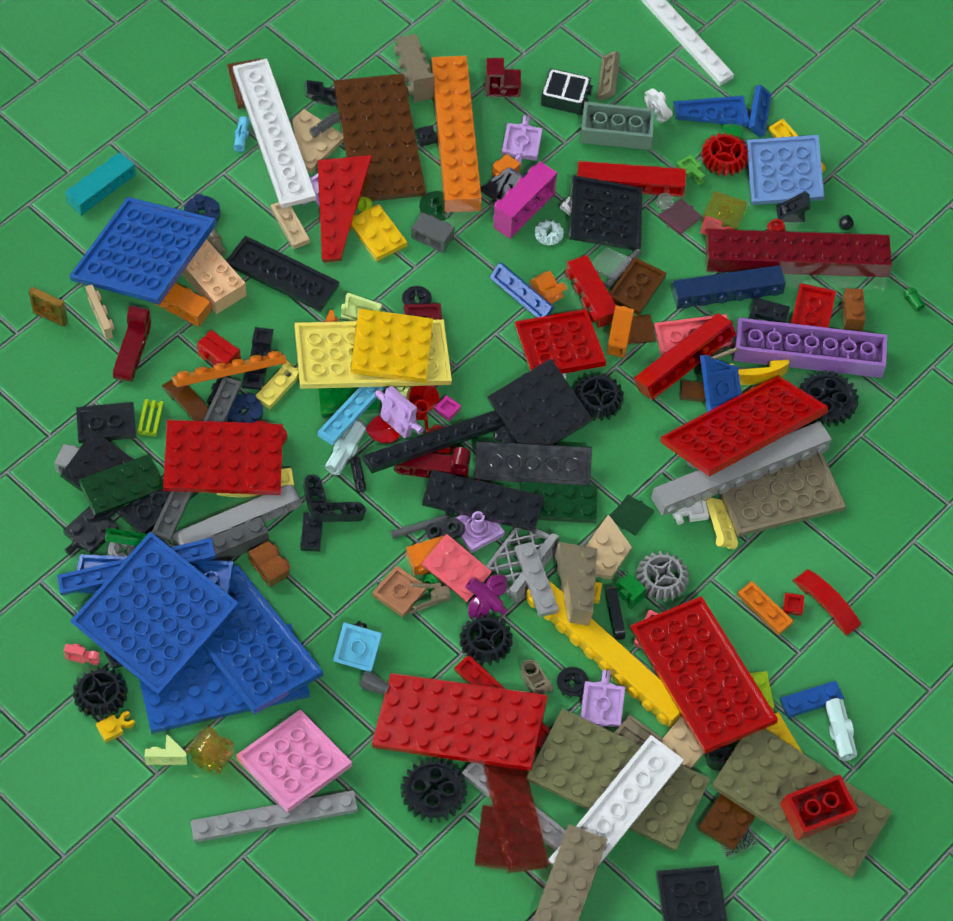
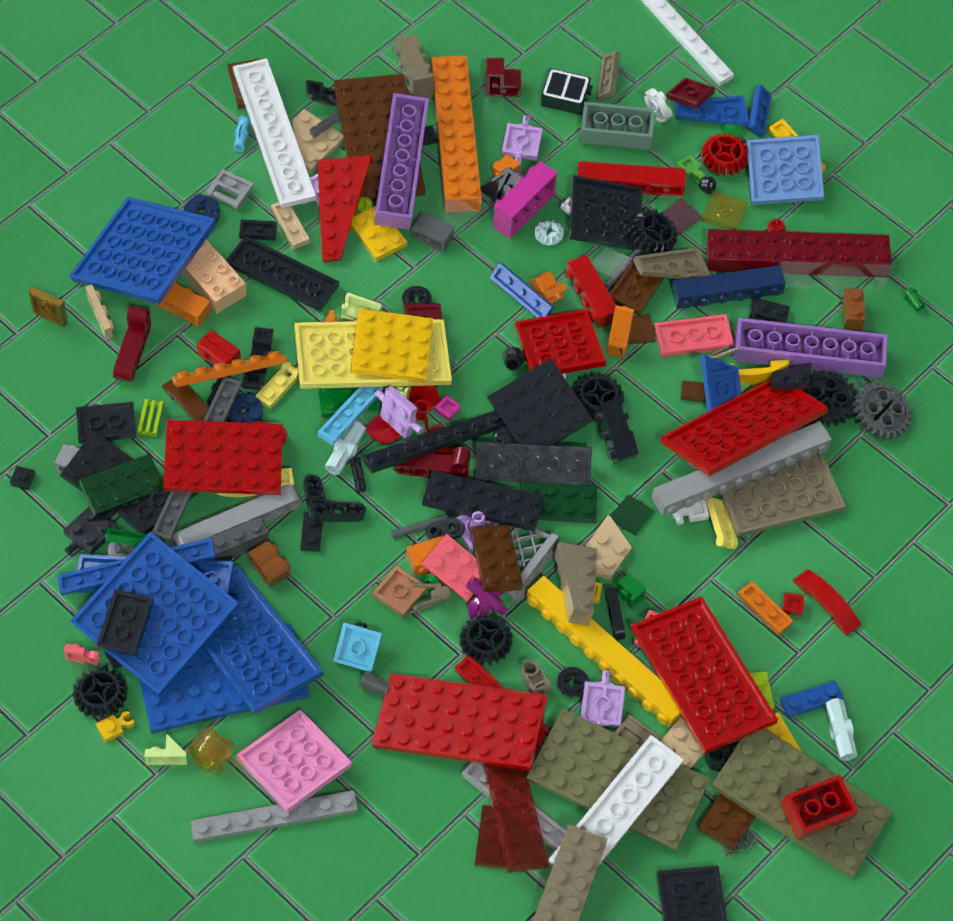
teal brick [65,152,136,216] -> none
dark tan pin [207,228,226,257] -> none
black gear [401,758,467,823] -> none
dark green piece [419,191,453,220] -> none
light grey plate [515,541,559,618] -> none
red brick [634,313,736,400] -> none
light grey gear [636,551,689,602] -> none
clear plate [656,193,674,210] -> none
red plate [700,216,734,235] -> none
black slope [777,191,811,222] -> none
red plate [791,283,836,328] -> none
black hinge [839,215,854,230] -> none
none -> black plate [10,466,36,490]
none -> black plate [96,589,154,657]
none -> light grey plate [206,169,254,211]
none -> black plate [239,219,277,241]
none -> medium lavender brick [374,93,429,230]
none -> reddish brown plate [470,525,523,592]
none -> black rock [503,346,526,371]
none -> black wedge [594,396,639,464]
none -> black gear [630,209,678,254]
none -> dark tan wing [633,247,711,279]
none -> dark red tile [667,77,715,109]
none -> black plate [701,176,716,194]
none -> black wing [771,363,811,390]
none -> dark grey gear [853,381,913,440]

